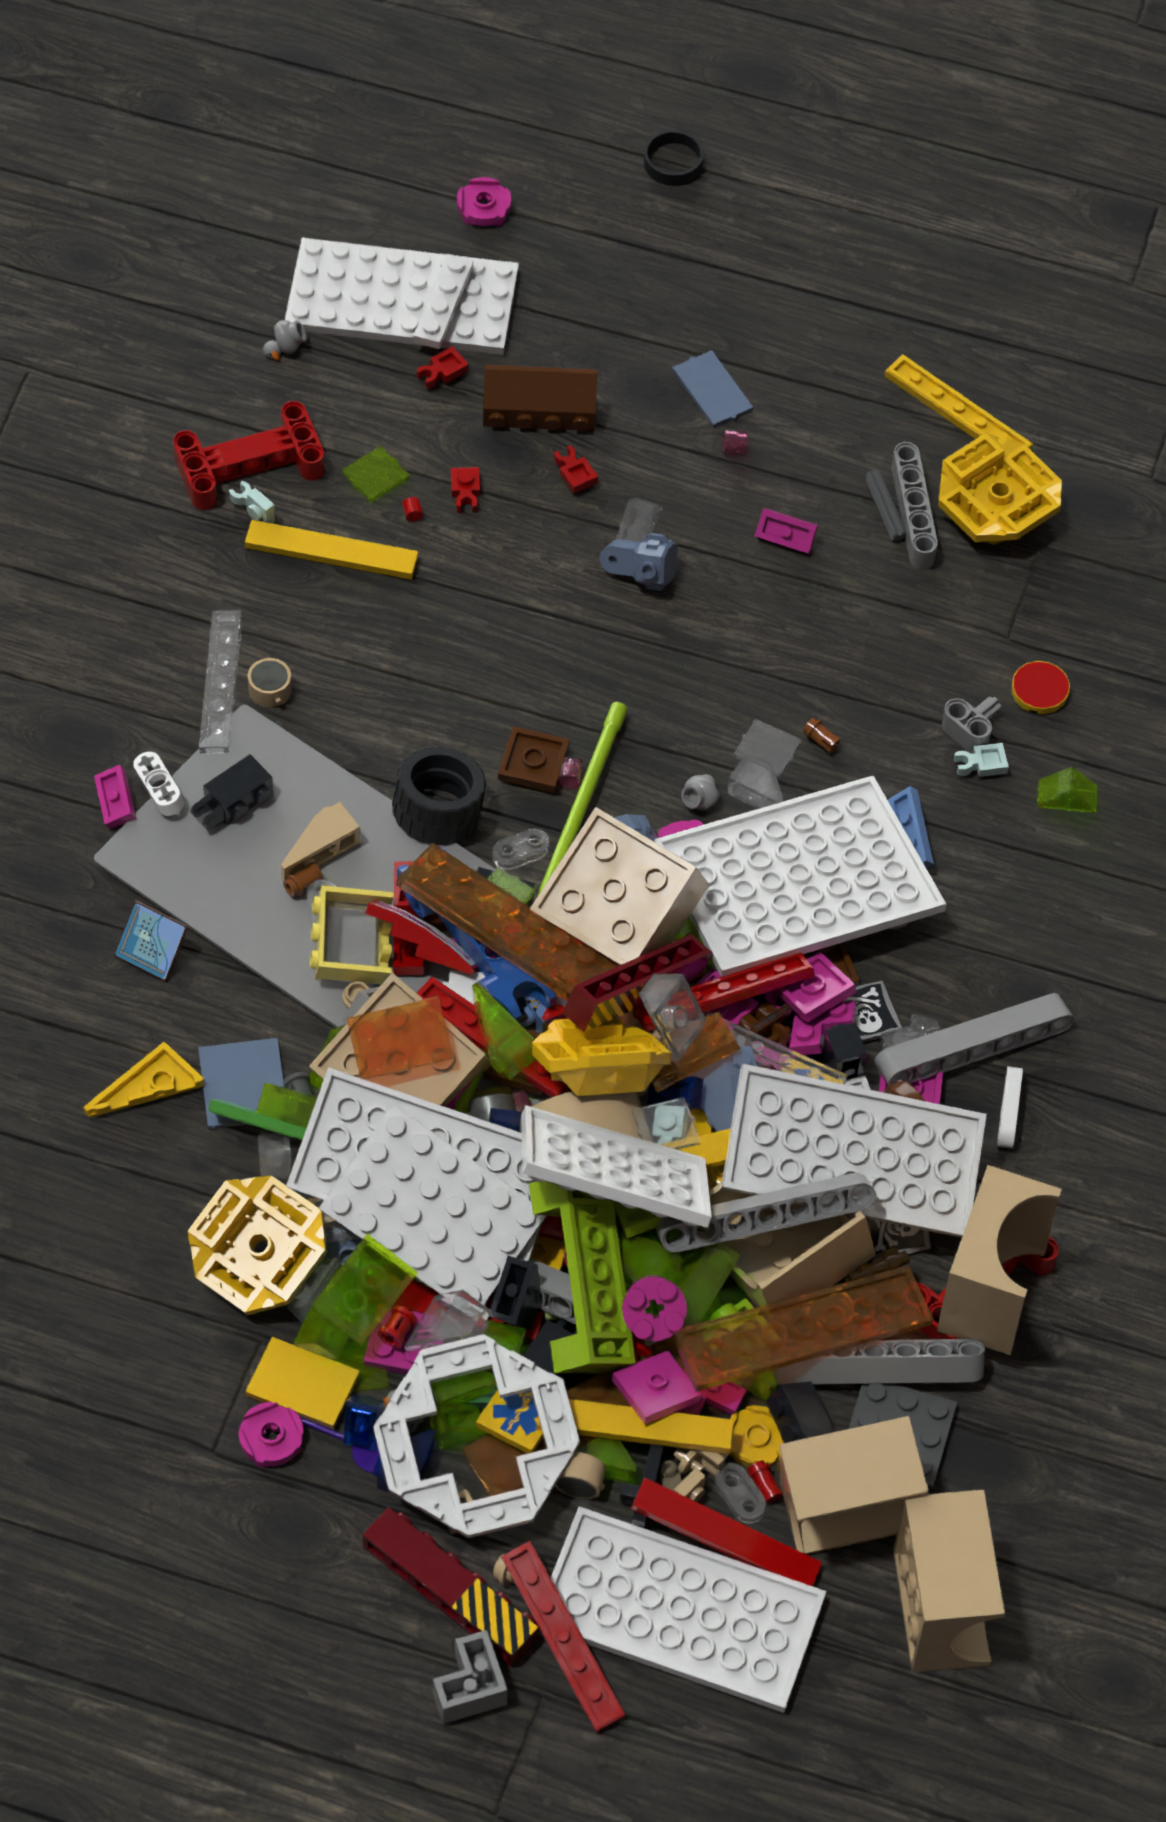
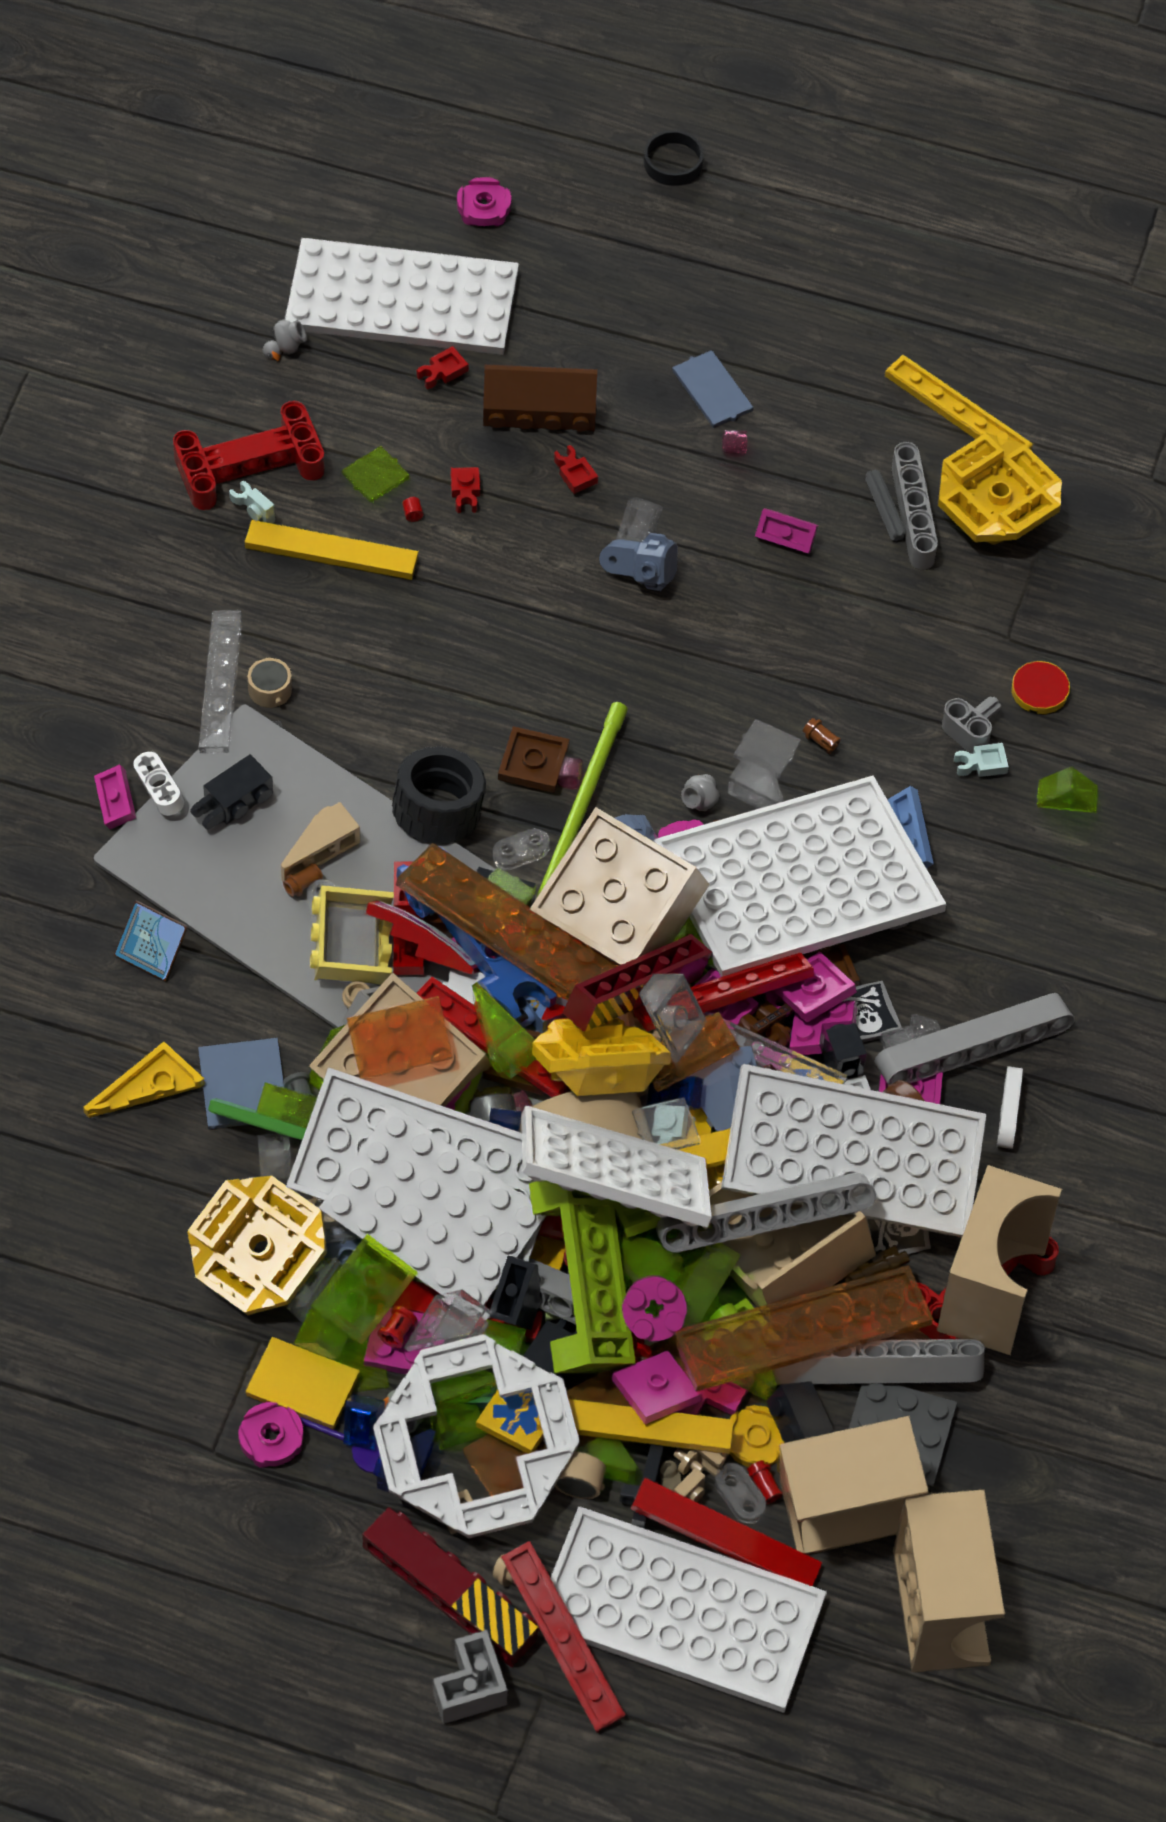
white plate [413,254,473,349] -> none

